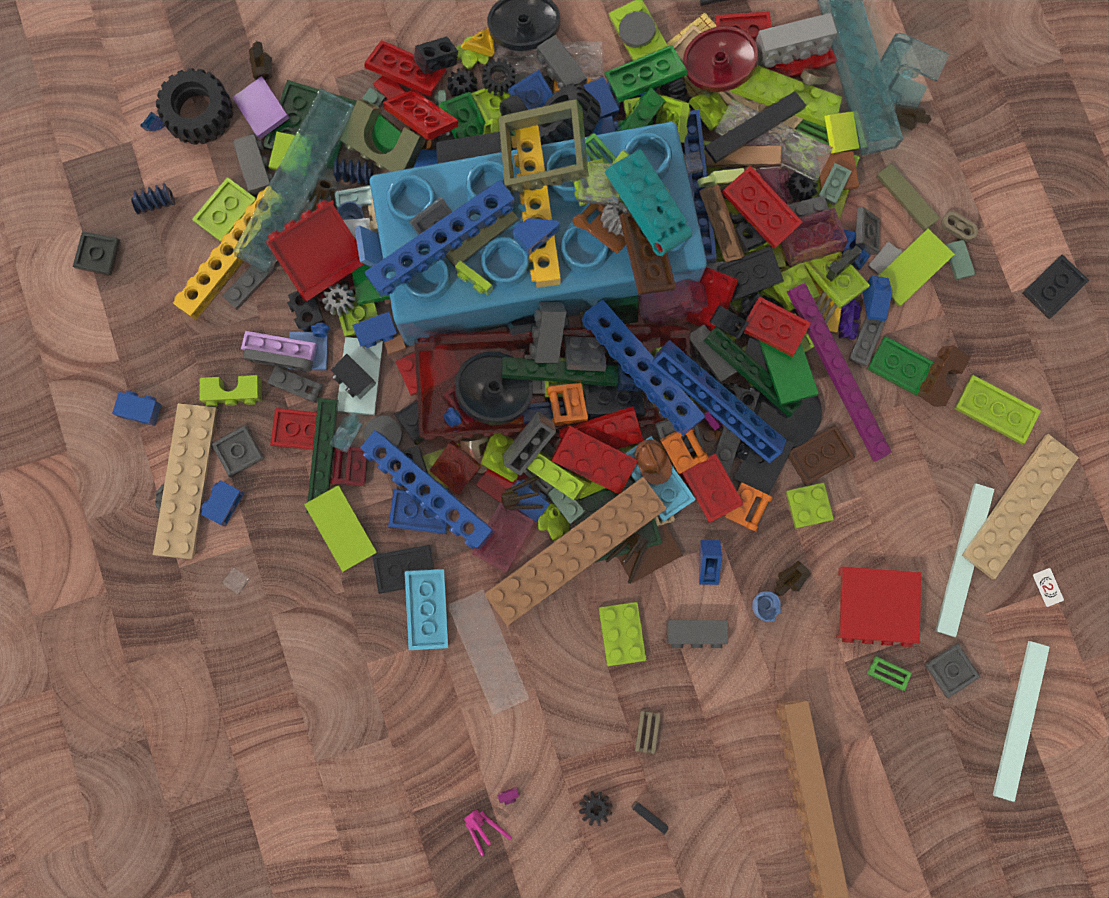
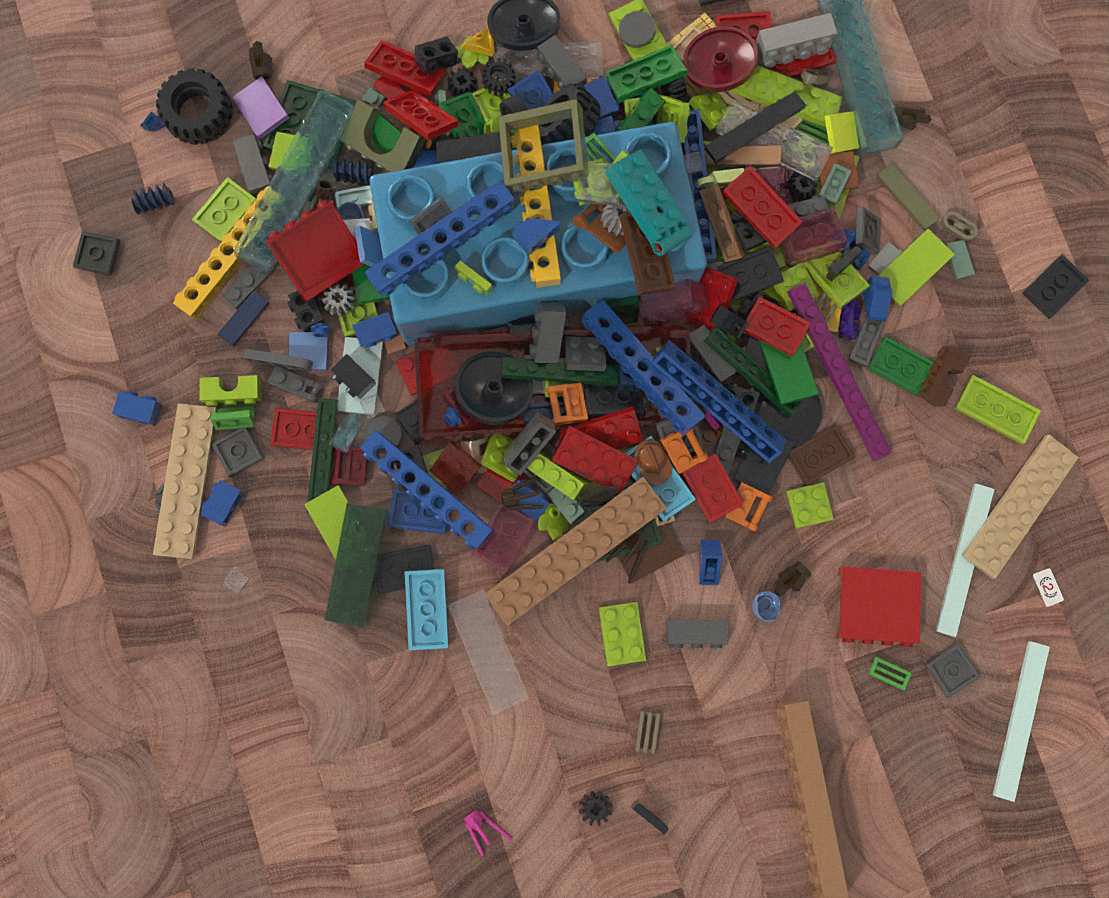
lavender tile [241,331,318,363] -> none
olive tile [445,211,519,269] -> none
magenta plate [497,787,519,805] -> none
clear light blue windscreen [876,33,949,107] -> none
none -> bright green panel [211,406,255,430]
none -> dark blue tile [218,291,270,347]
none -> clear green brick [325,503,389,627]
none -> clear tile [359,393,385,419]
none -> clear smoke piece [577,486,619,505]

